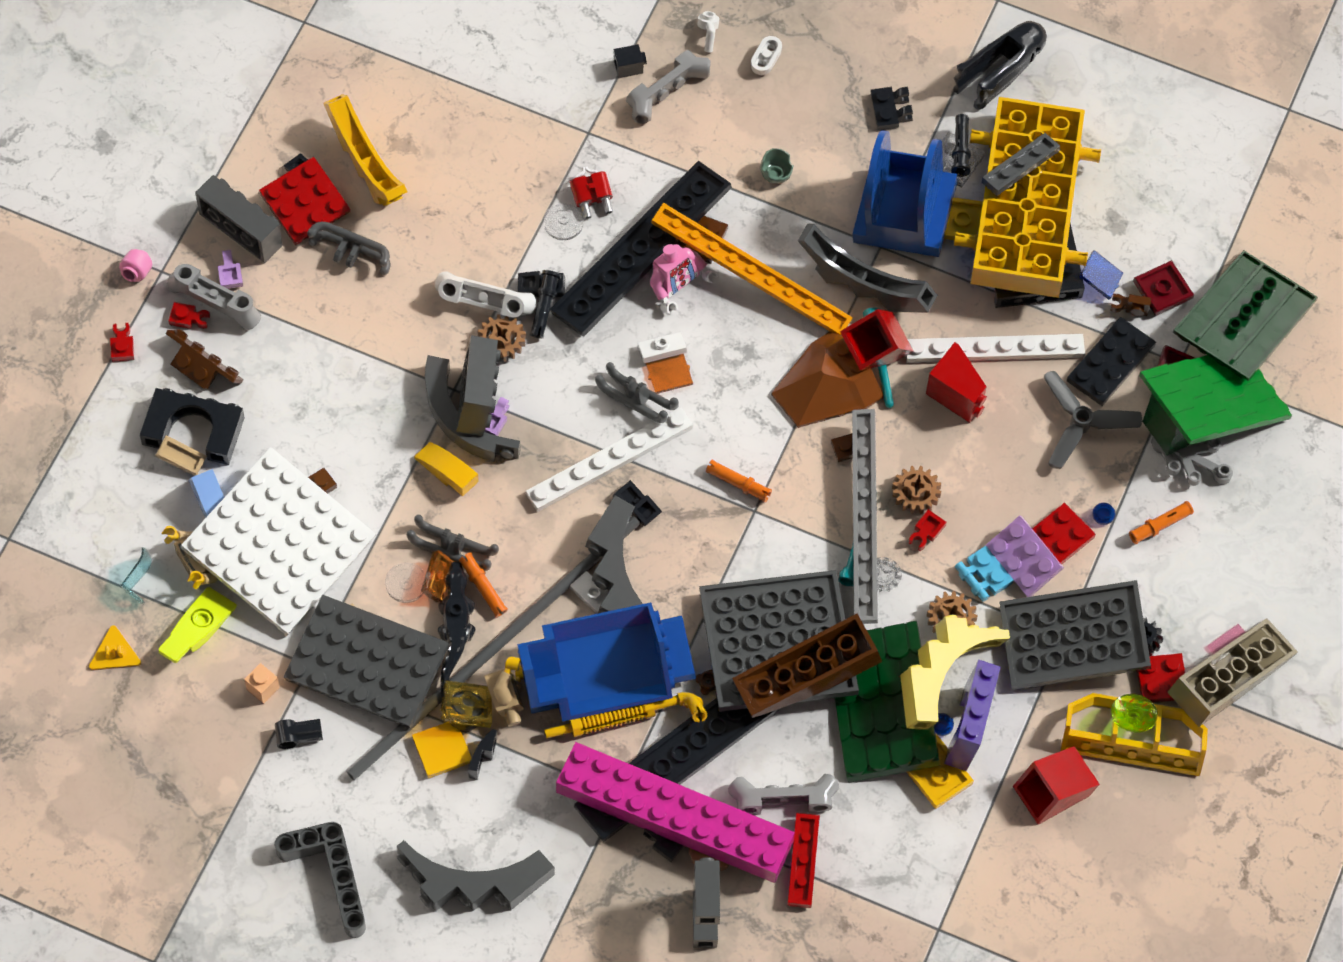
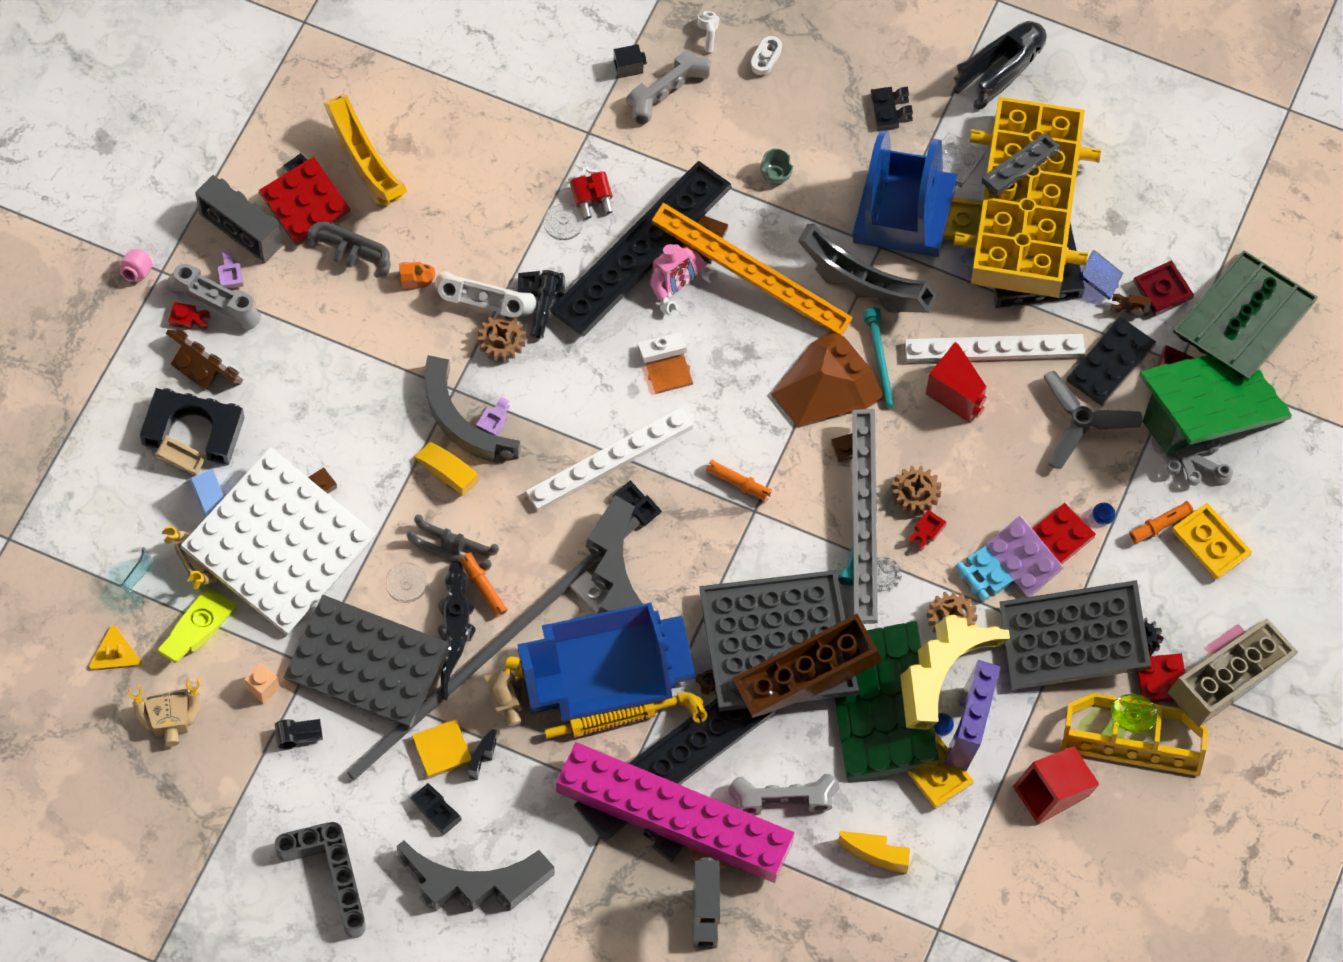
red plate [110,323,135,362] -> none
clear orange plate [421,550,454,602] -> none
clear yellow piece [441,681,492,731] -> none
dark grey brick [456,335,501,436] -> none
dark grey piece [595,362,679,423] -> none
red plate [787,813,820,908] -> none
red slope [840,309,913,371] -> none
black pin [951,114,971,177] -> none
none -> tan torso [128,677,201,747]
none -> orange rock [399,262,435,289]
none -> black slope [410,783,462,835]
none -> yellow slope [838,831,910,874]
none -> yellow plate [1172,503,1252,581]

